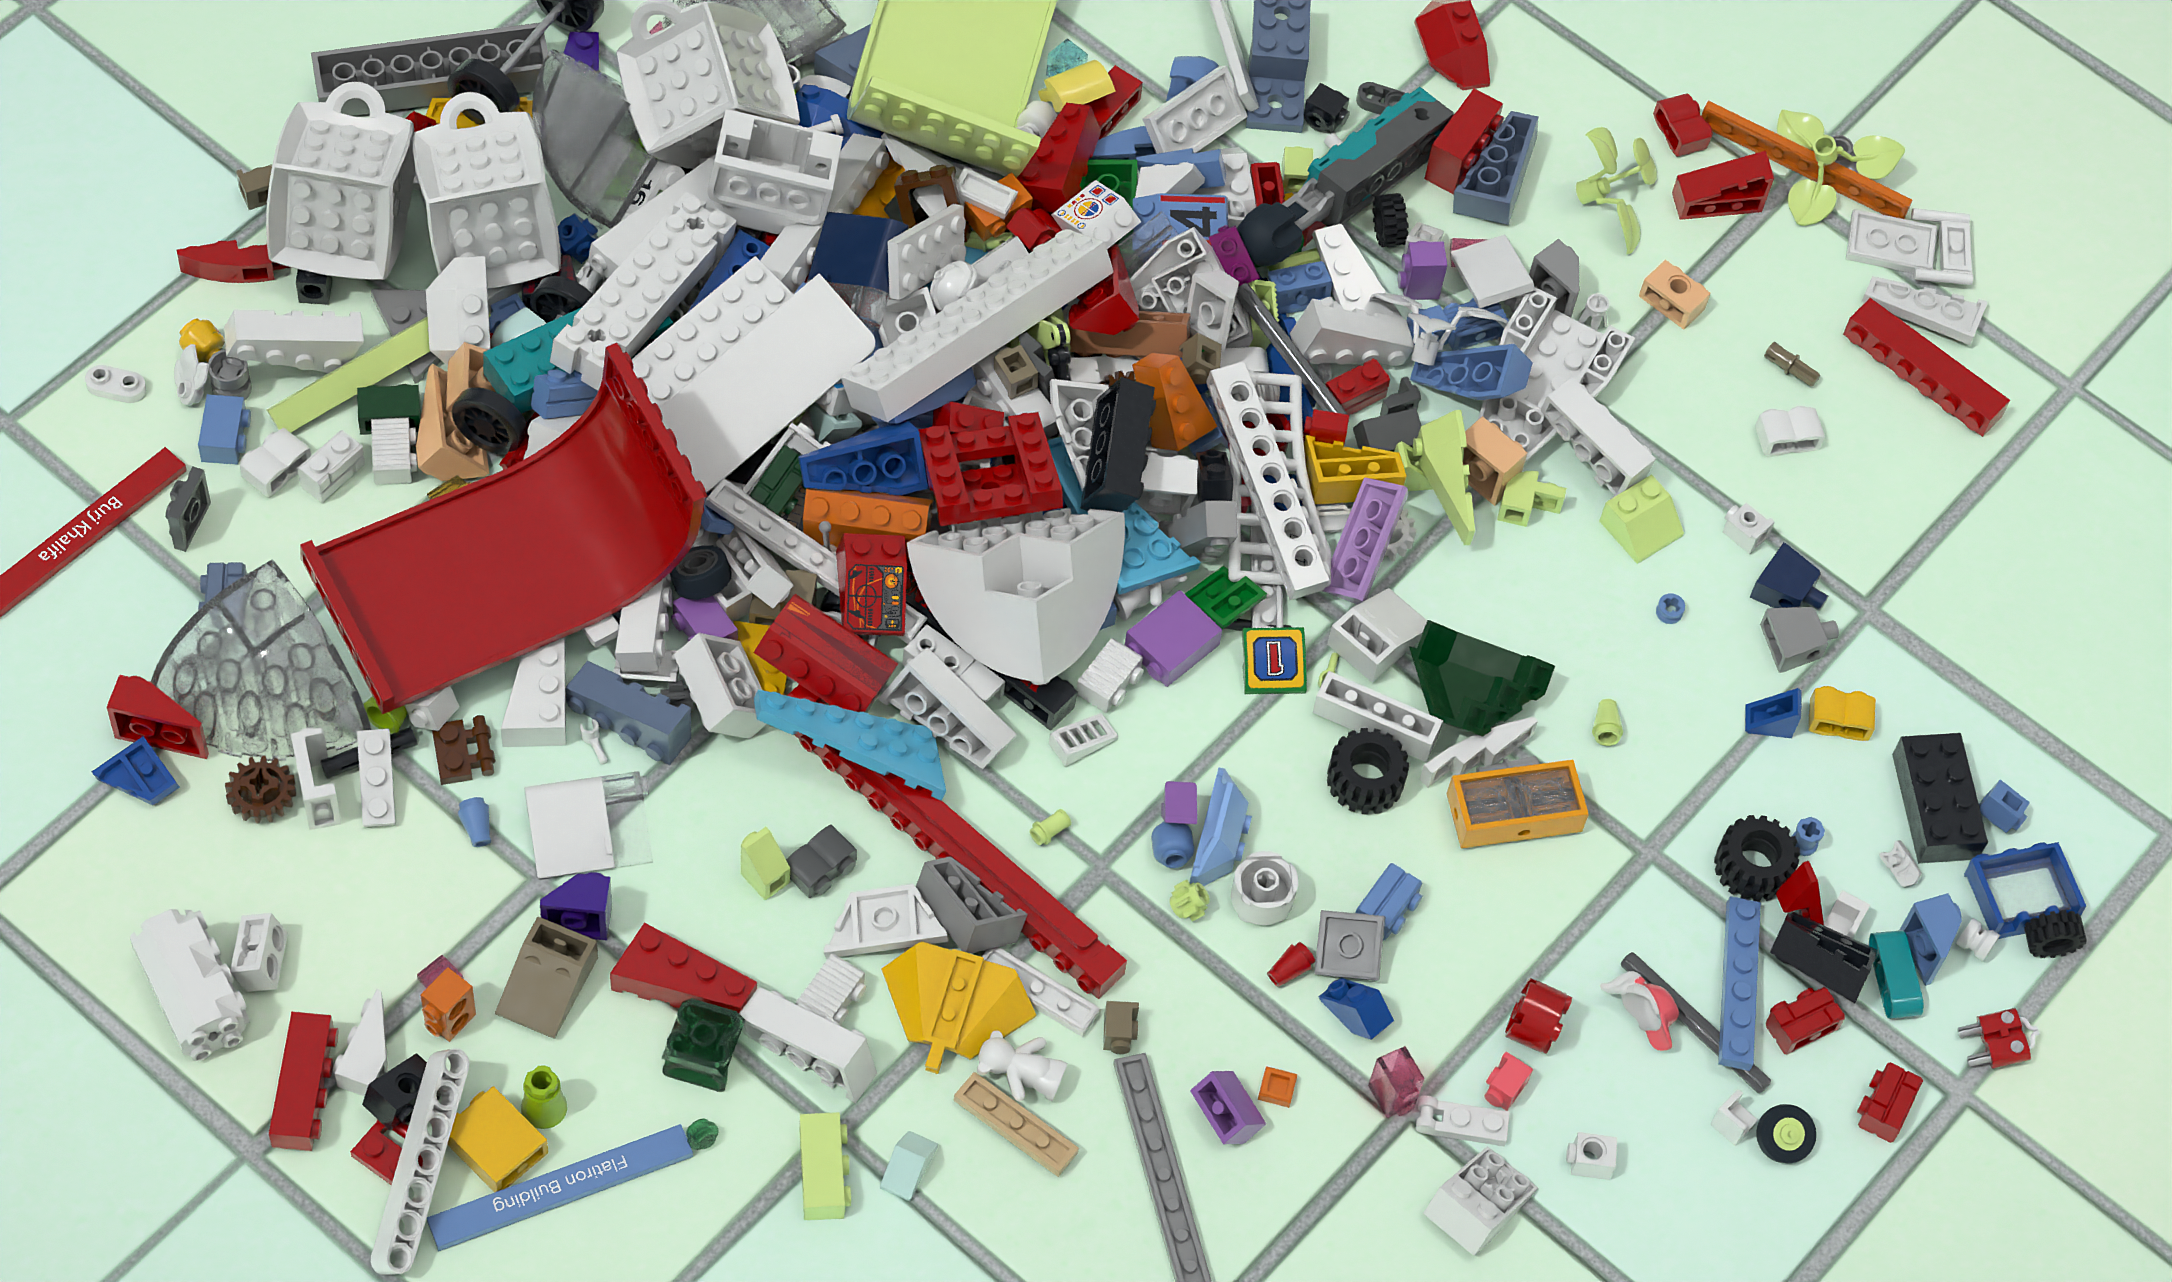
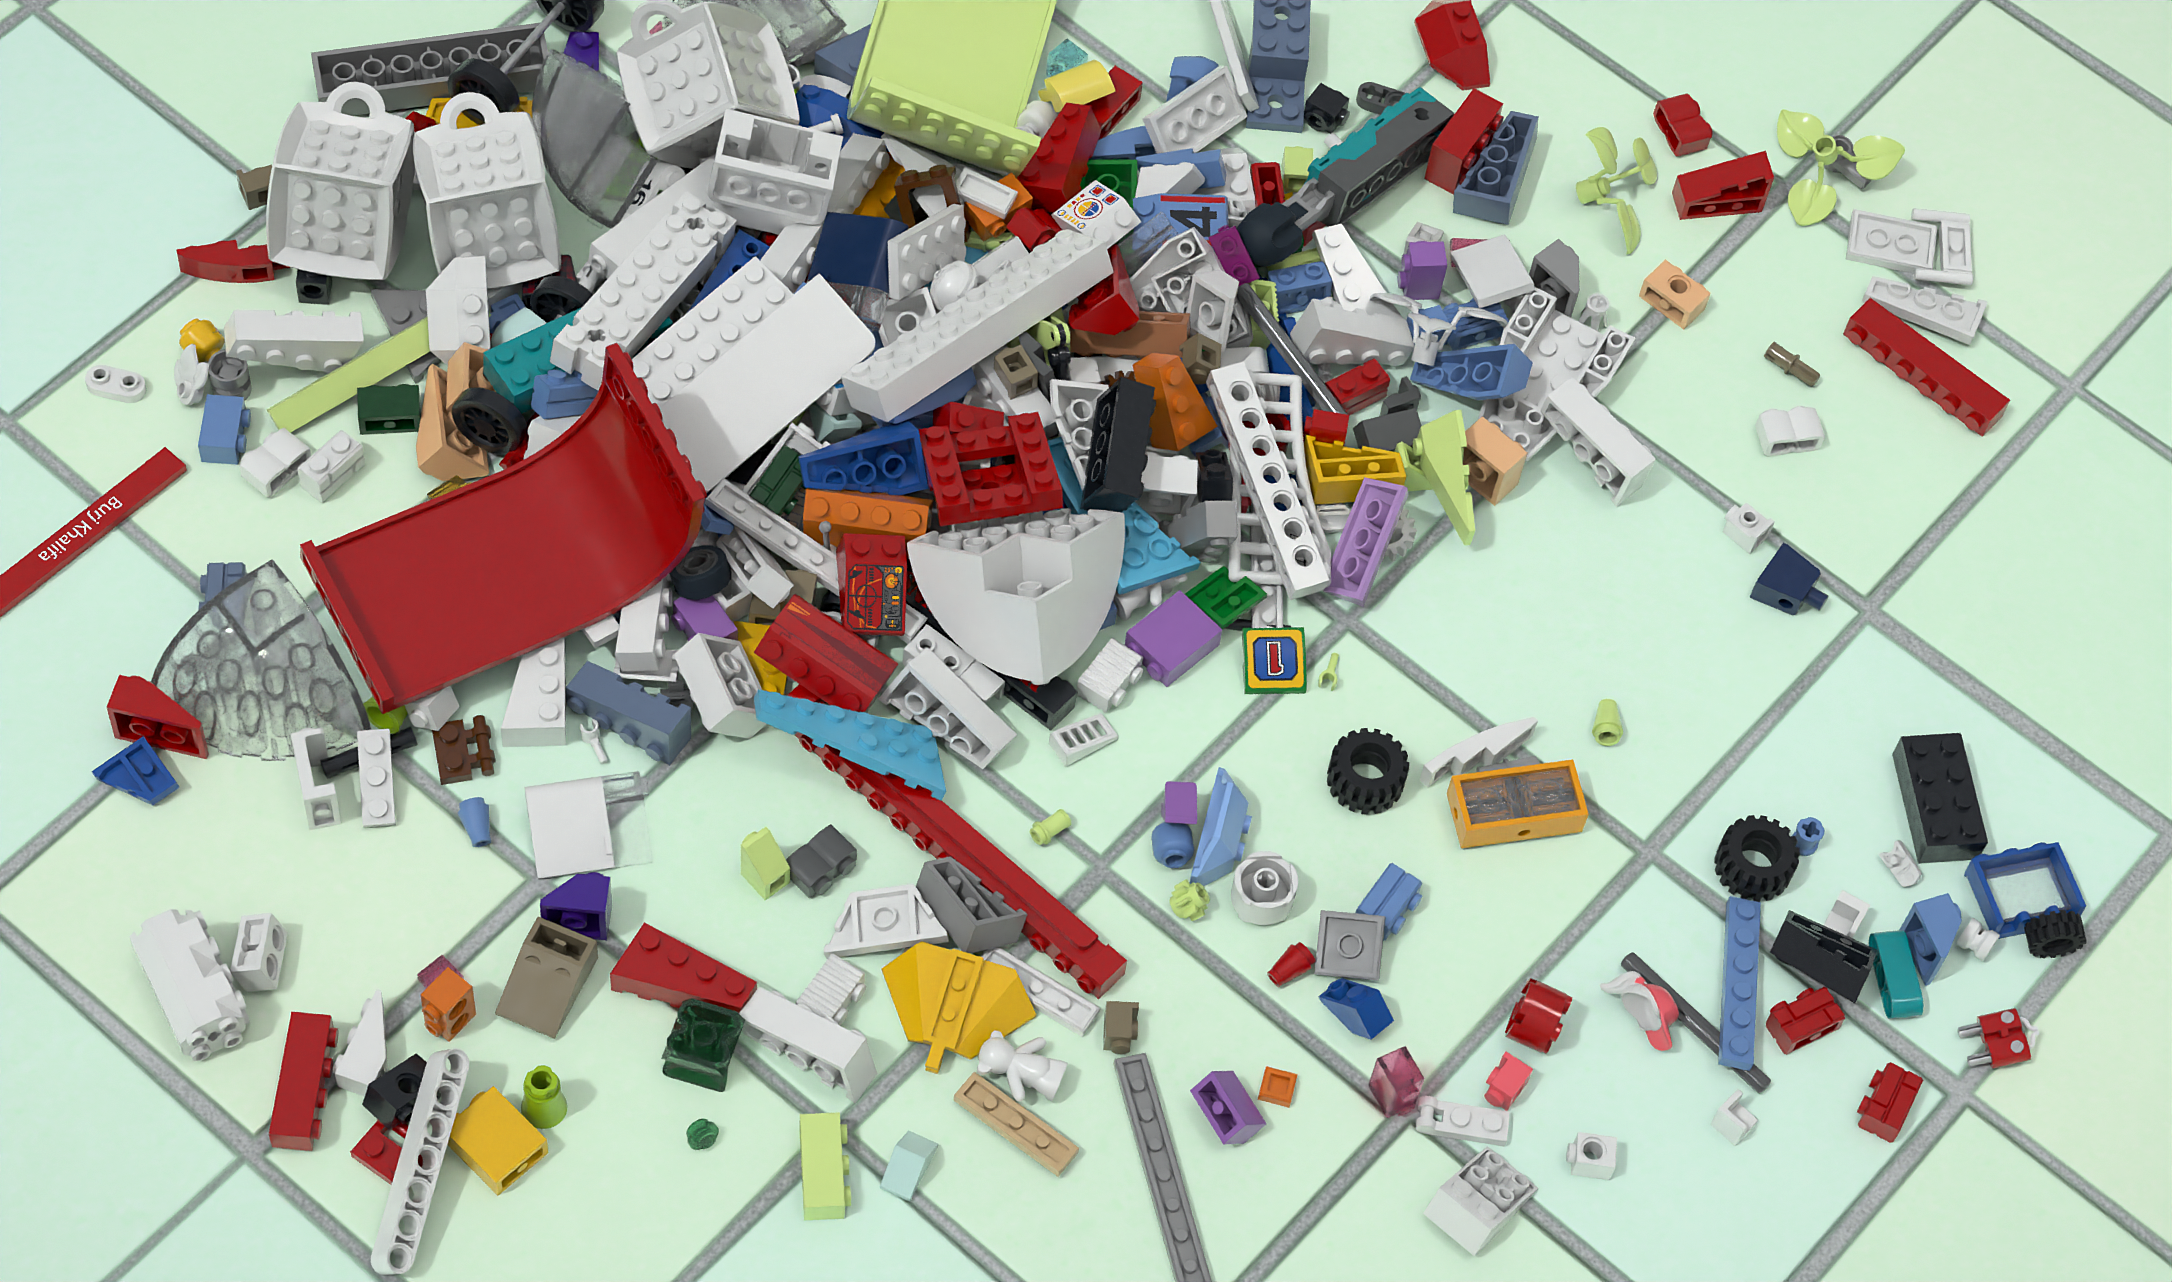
dark grey hinge [165,466,211,552] -> none
reddish brown gear [225,755,297,824] -> none
white brick [371,417,417,485] -> none
medium blue tile [427,1124,693,1252] -> none
blue brick [557,213,599,264] -> none
white brick [1312,671,1443,762] -> none
white slope [1327,588,1427,683] -> none
black tyre [1372,193,1409,247] -> none
dark green panel [1409,620,1555,737] -> none
yellowish green brick [1497,471,1567,527] -> none
yellowish green slope [1599,474,1684,564] -> none
medium blue bush [1656,593,1685,624] -> none
orange tile [1701,100,1913,219] -> none
blue slope [1745,688,1802,739] -> none
black wheel [1756,1104,1817,1164] -> none
light grey torso [1760,607,1839,673] -> none
red slope [1776,861,1824,925] -> none
yellow brick [1808,686,1876,741] -> none
medium blue brick [1979,779,2030,833] -> none

